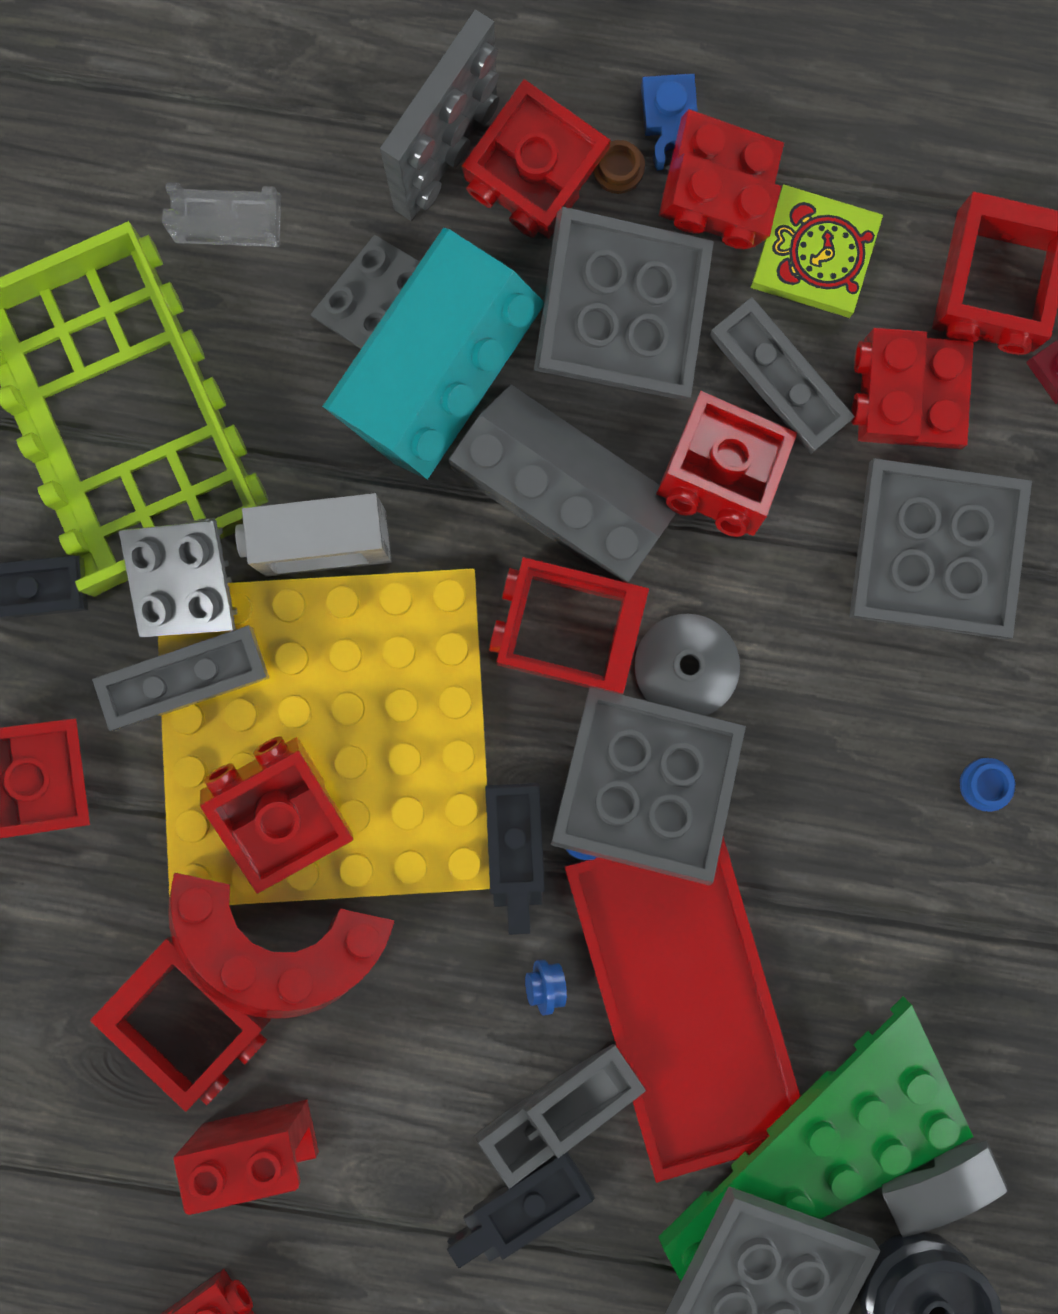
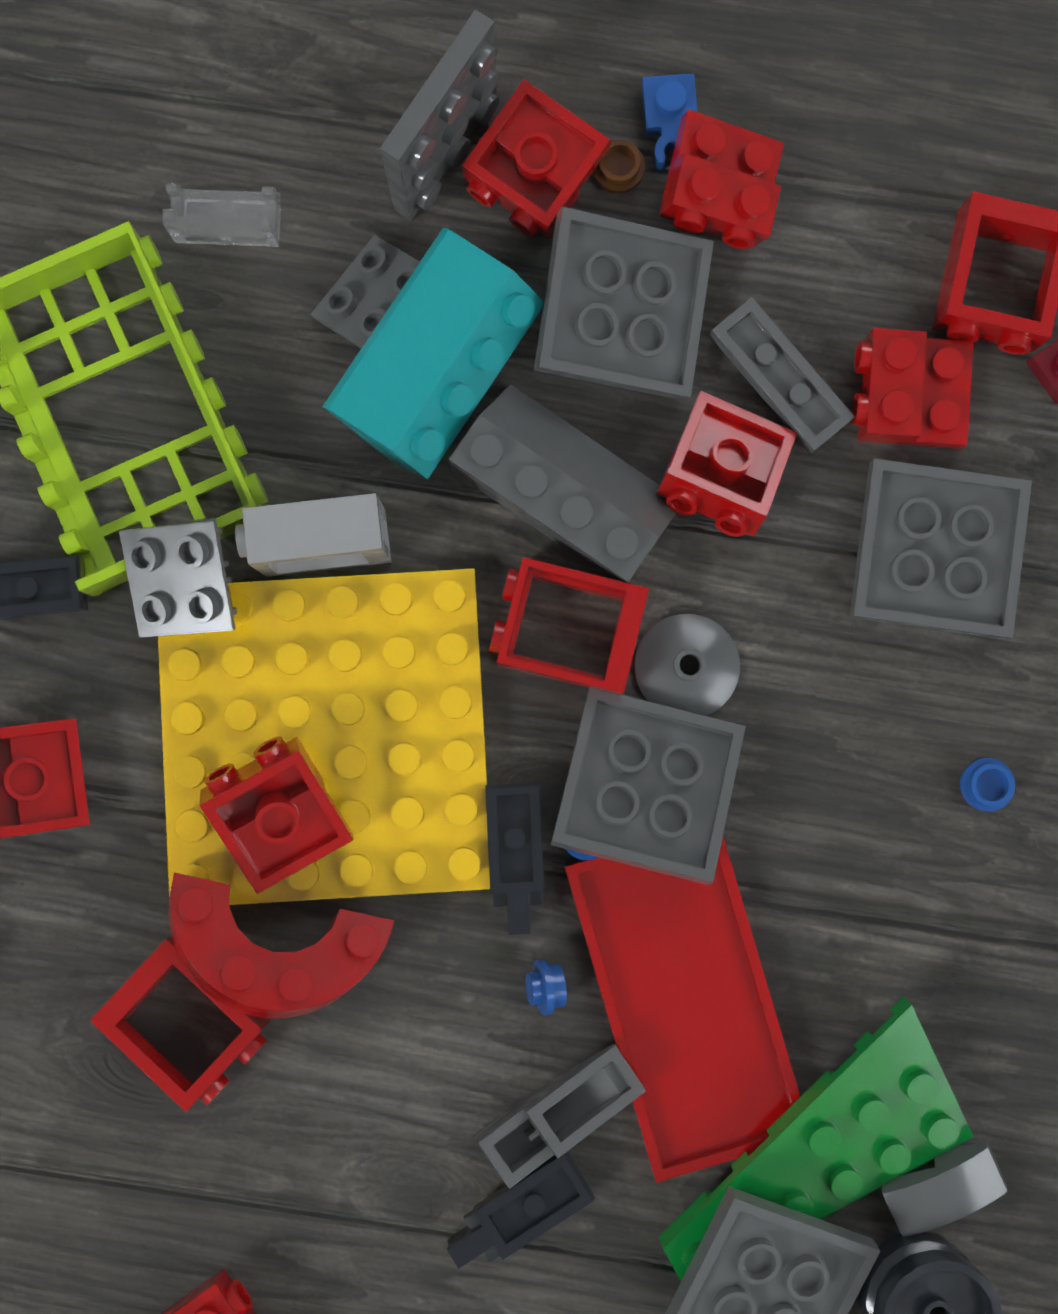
dark grey plate [92,625,269,731] -> none
red panel [173,1099,319,1215] -> none
lime tile [751,184,883,318] -> none

